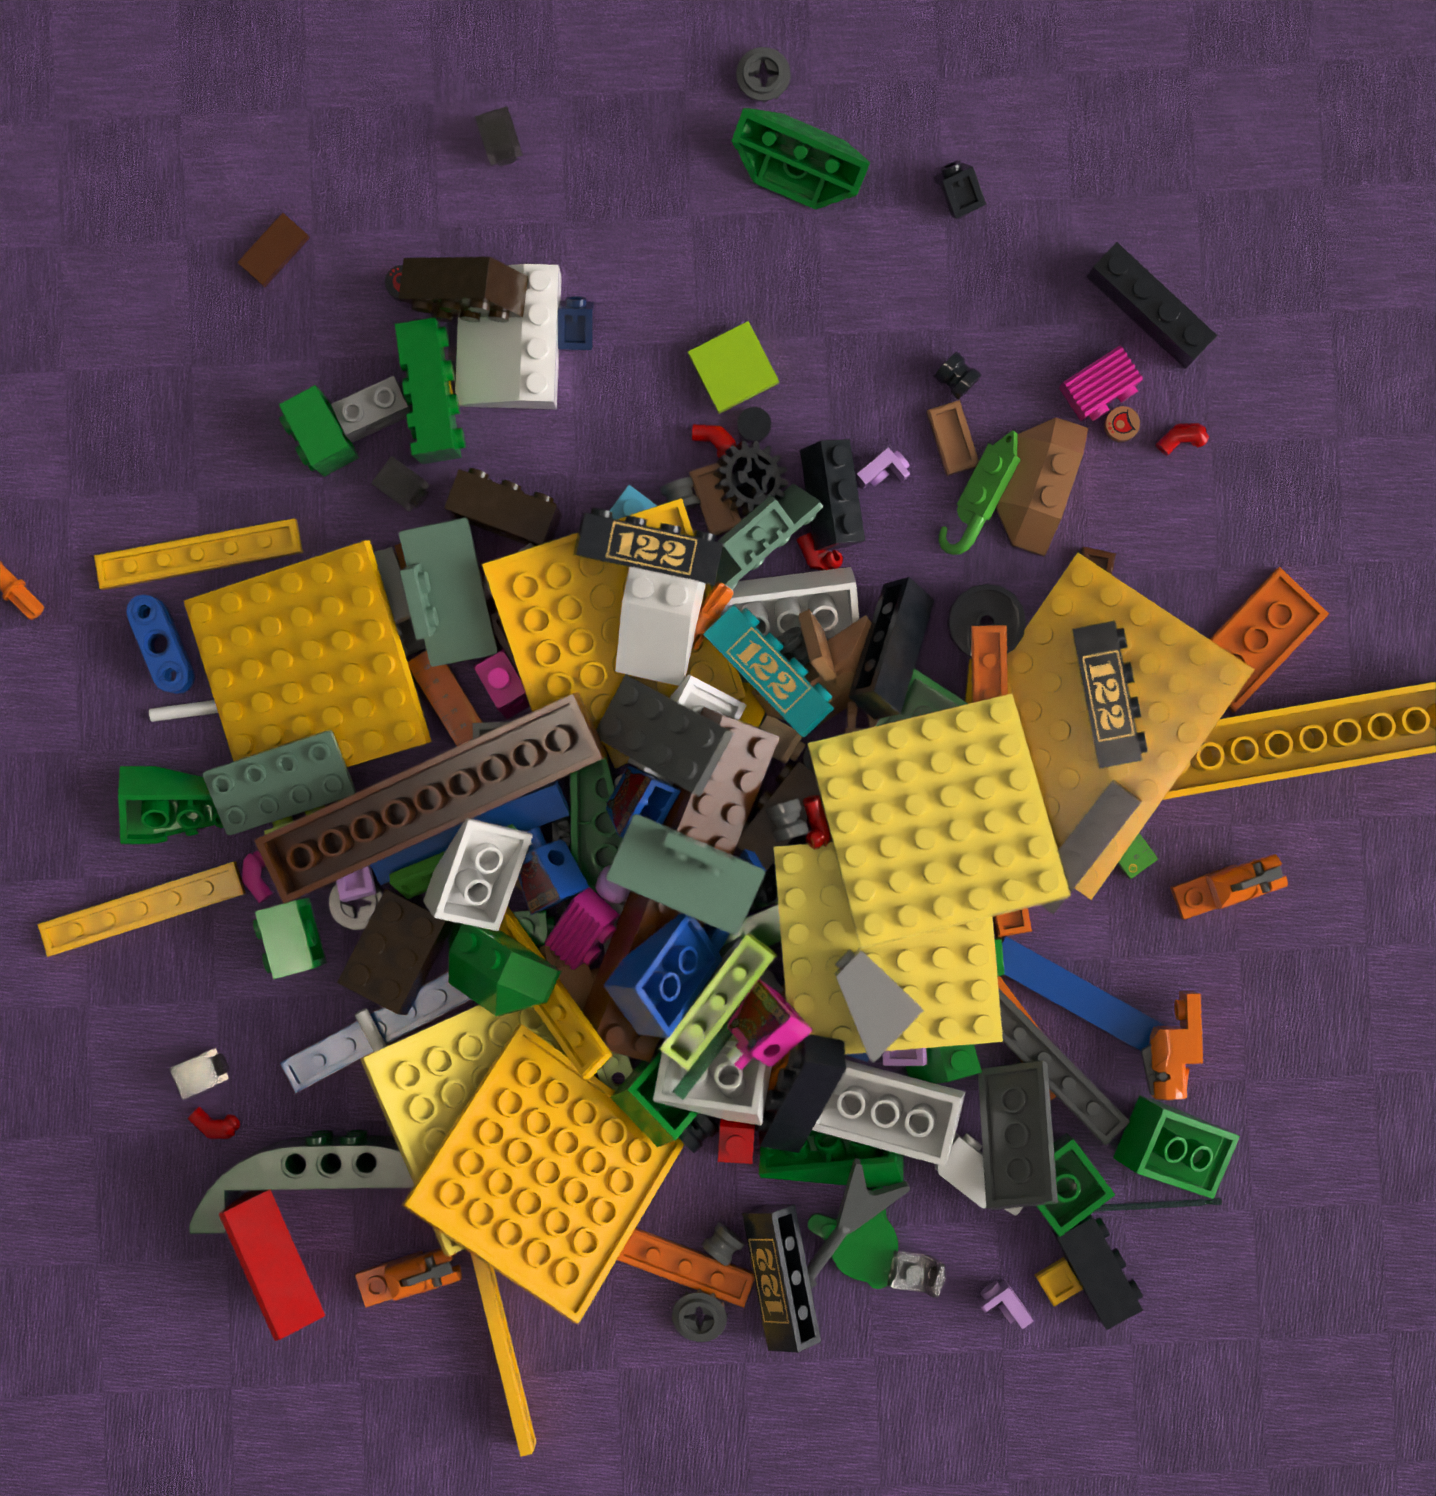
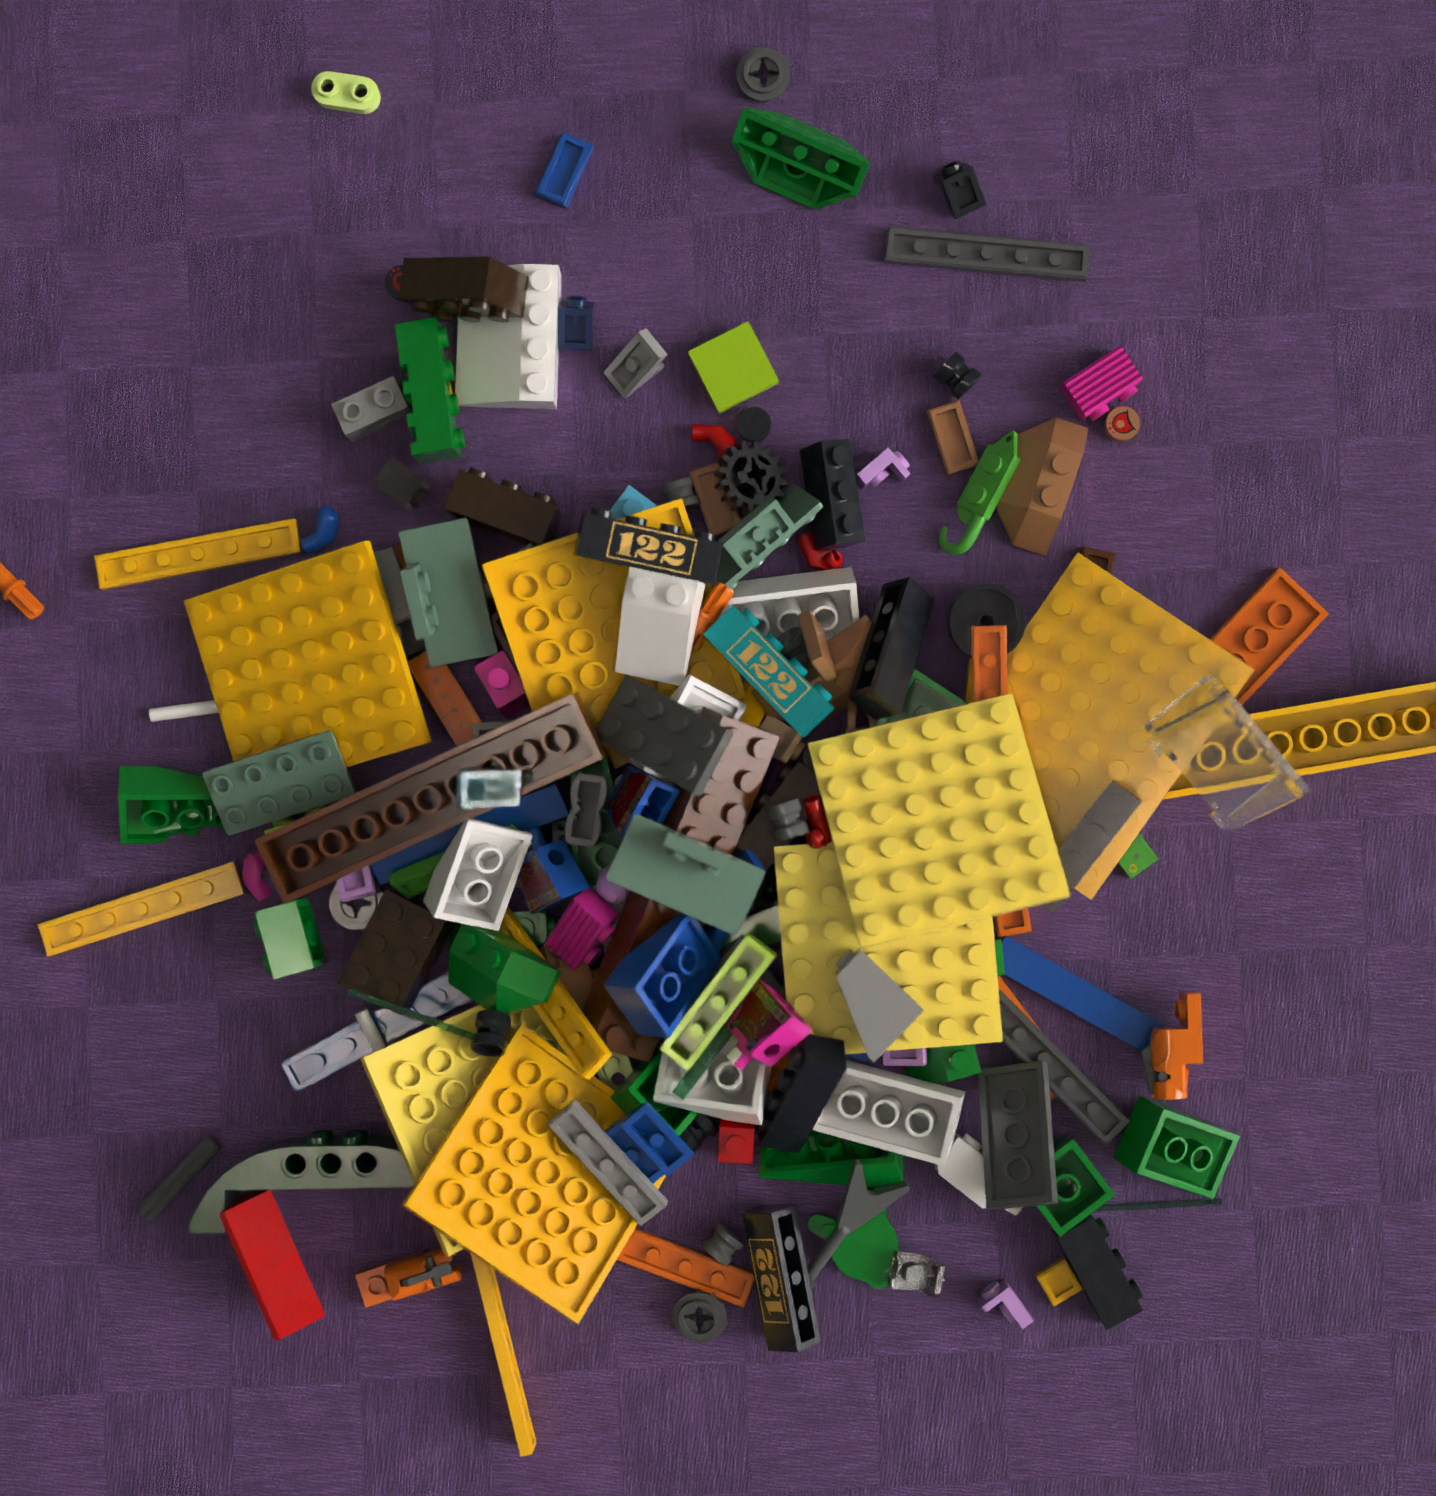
blue piece [126,594,195,694] -> none
clear smoke brick [169,1048,229,1100] -> none
red arm [187,1106,241,1139] -> none
reddish brown tile [237,213,310,288] -> none
green brick [279,385,360,477] -> none
clear smoke brick [475,106,523,166] -> none
black brick [1072,621,1148,768] -> none
black brick [1087,242,1218,369] -> none
red arm [1155,423,1209,456] -> none
orange plate [1170,854,1288,920] -> none
none -> dark grey axle [137,1137,220,1221]
none -> blue arm [300,506,339,555]
none -> yellowish green plate [311,71,381,114]
none -> clear green piece [349,988,474,1040]
none -> clear light blue slope [456,768,521,809]
none -> black wheel [471,1010,511,1057]
none -> blue tile [535,132,594,210]
none -> light grey tile [547,1099,668,1226]
none -> dark grey brick [565,773,609,847]
none -> light grey slope [603,328,668,399]
none -> blue slope [604,1102,694,1183]
none -> dark grey tile [884,226,1090,282]
none -> clear windscreen [1143,672,1311,831]

